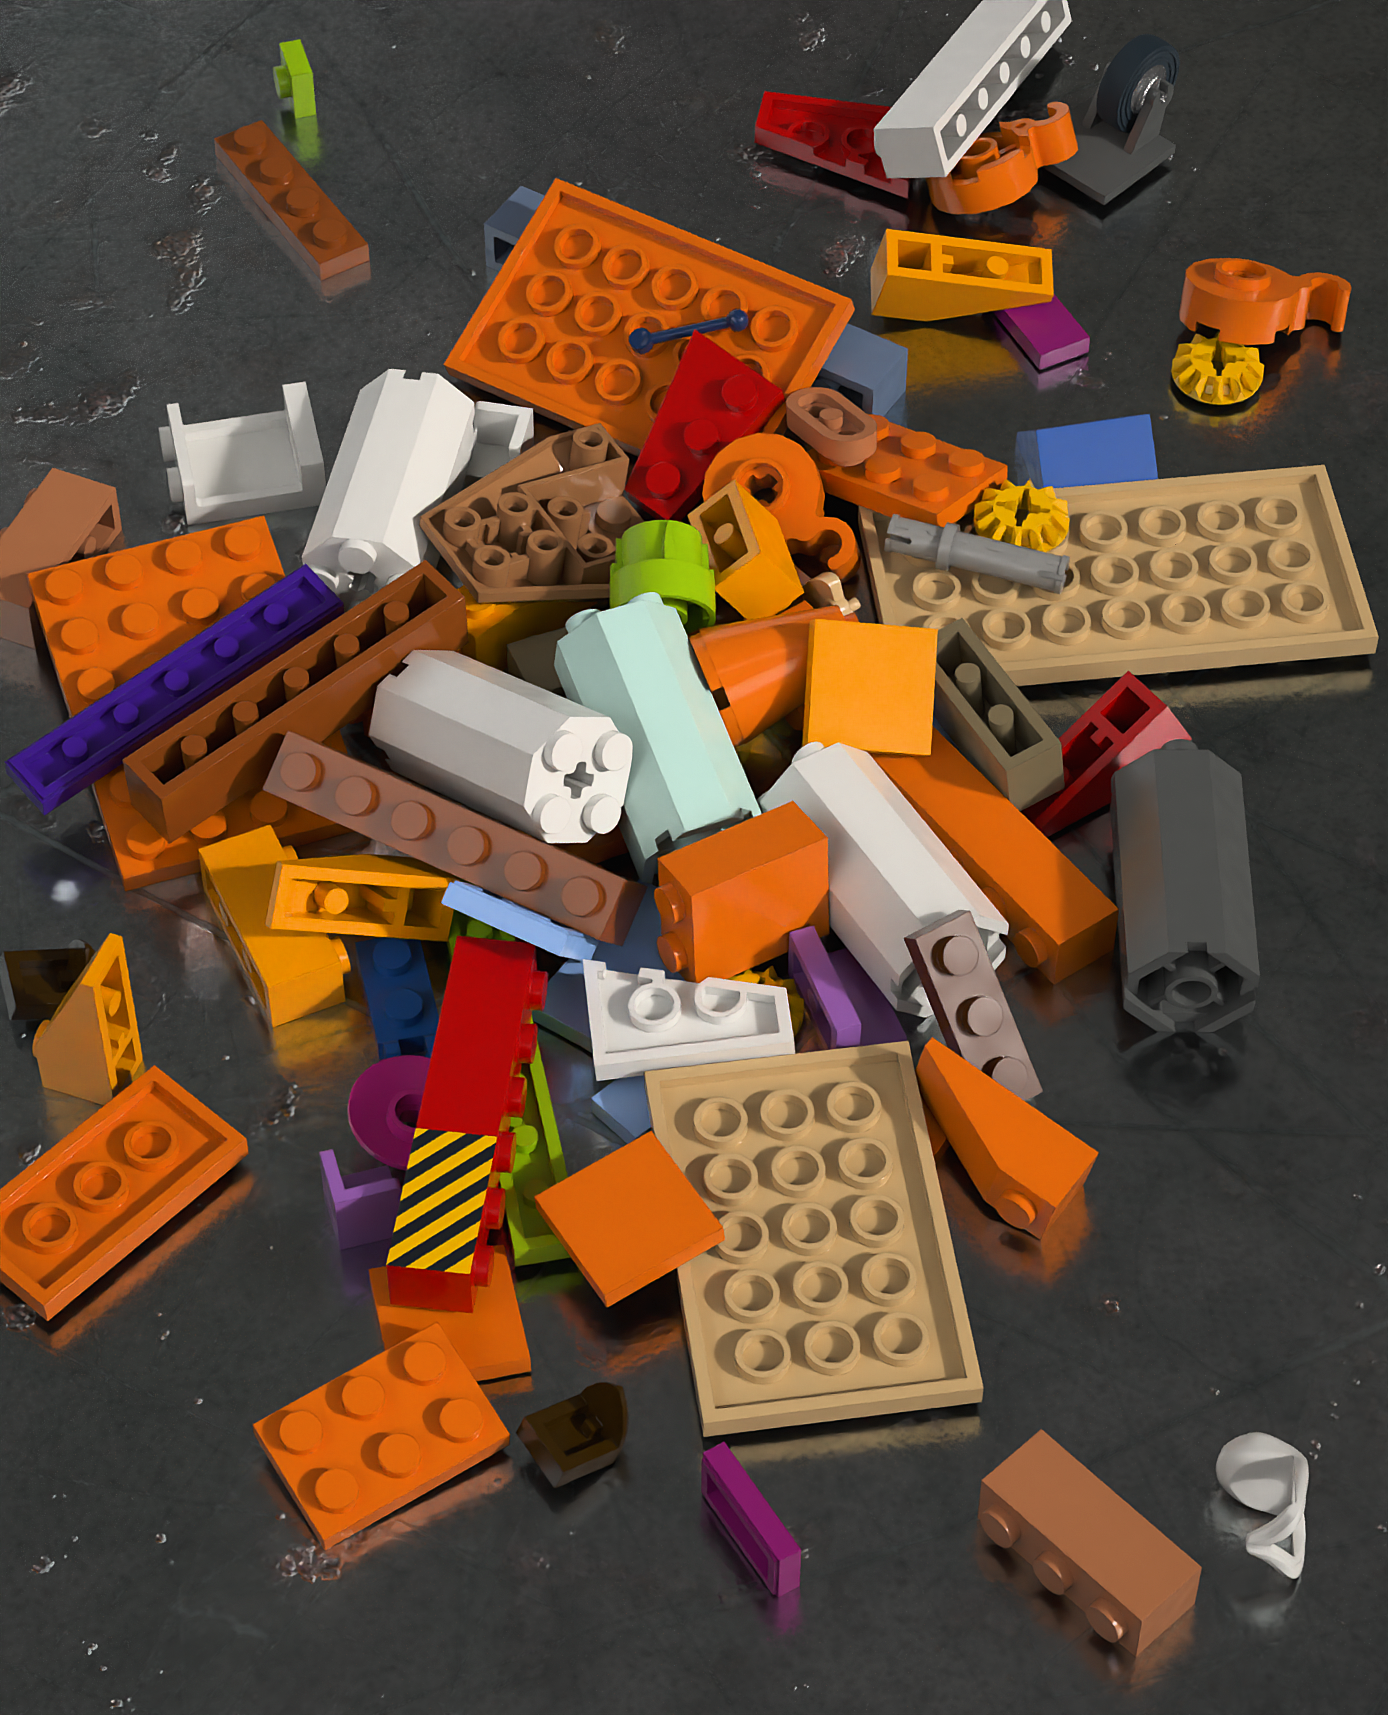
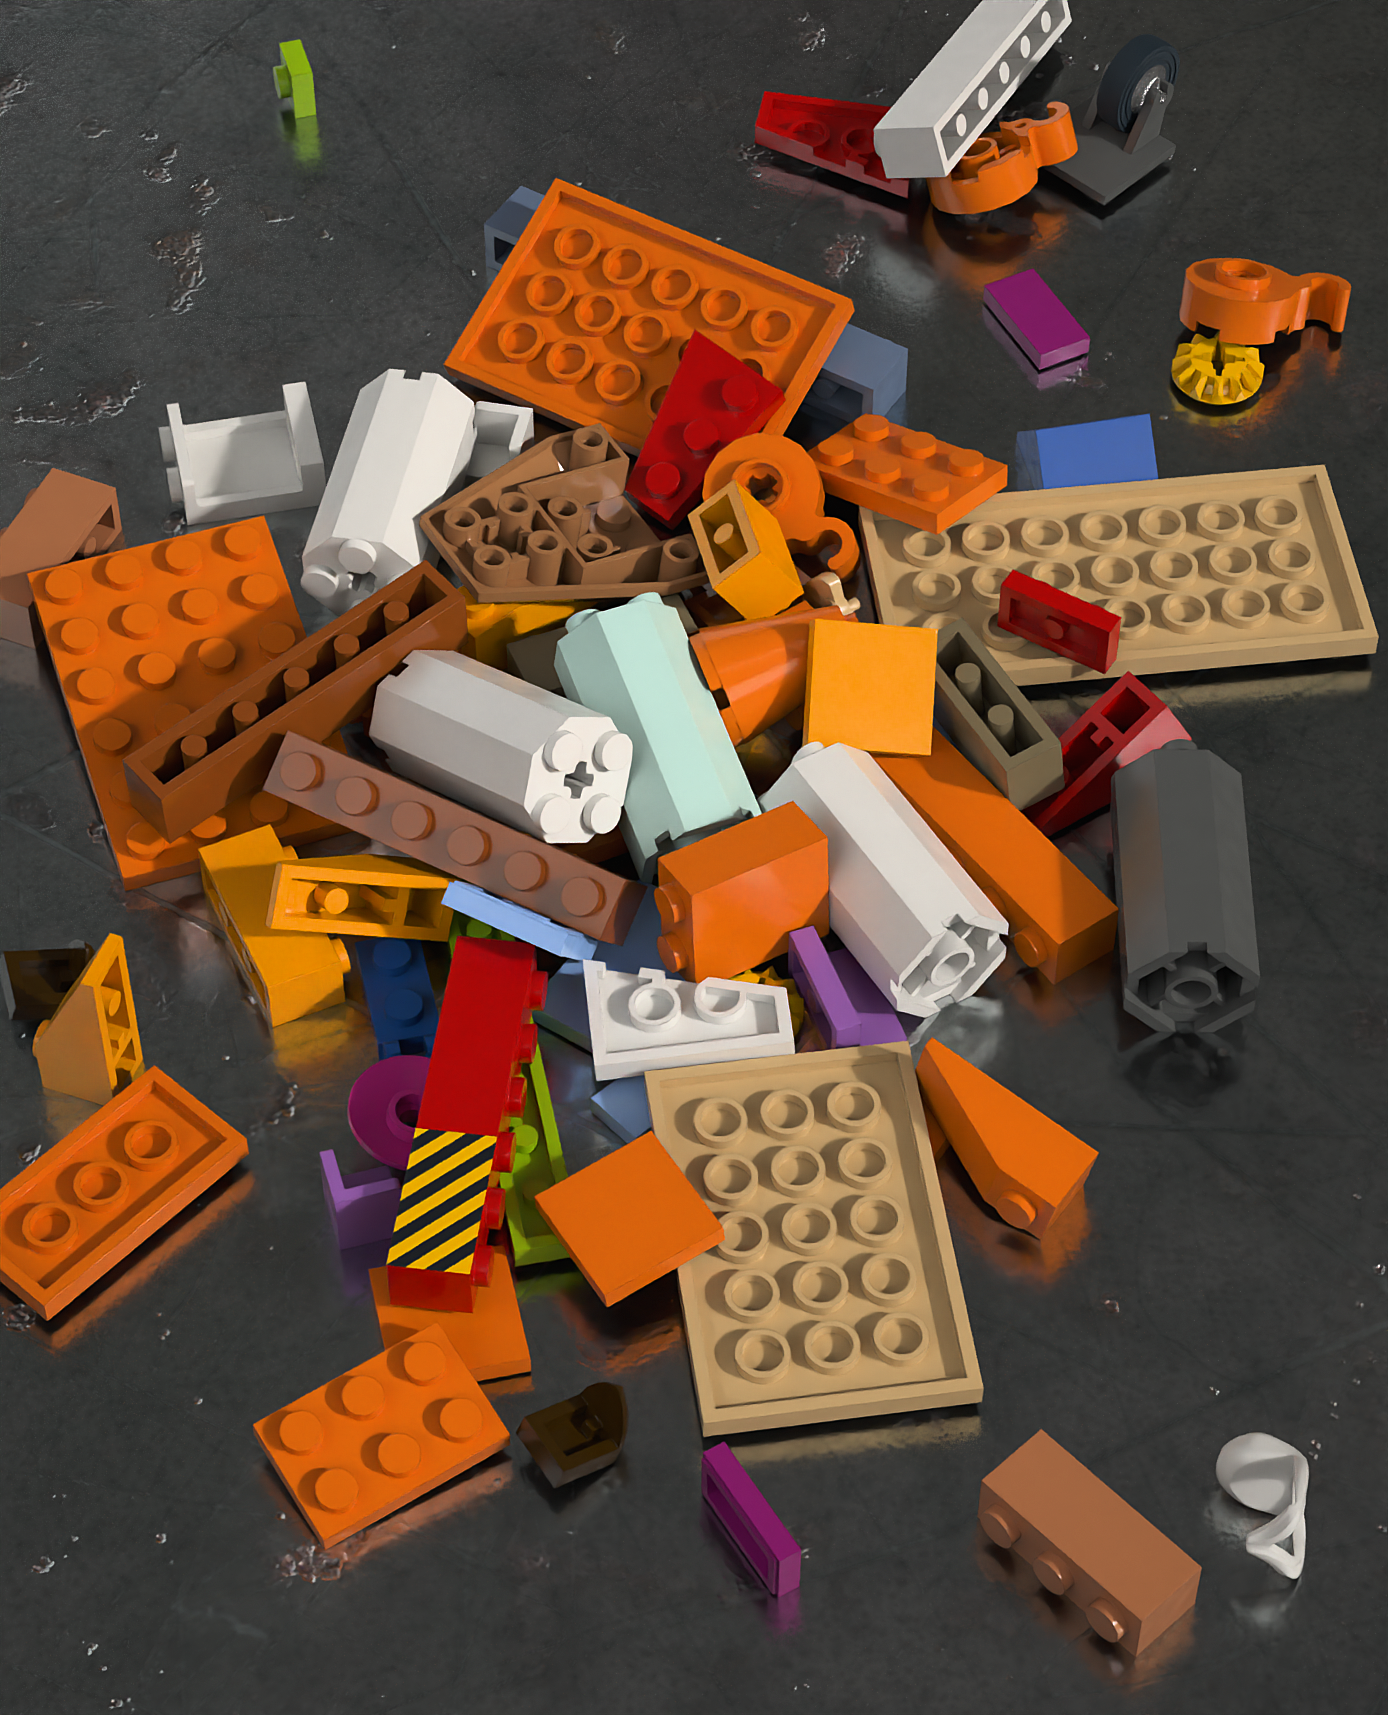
dark purple tile [5,563,344,816] -> none
dark orange plate [214,120,370,281] -> none
lime piece [610,520,716,634] -> none
dark blue hinge [629,309,749,354] -> none
nougat plate [786,387,877,466] -> none
light orange slope [871,229,1054,322] -> none
light grey pin [884,514,1070,594] -> none
plate [904,910,1043,1101] -> none
yellow gear [974,478,1070,552] -> none
none -> red plate [997,570,1121,674]

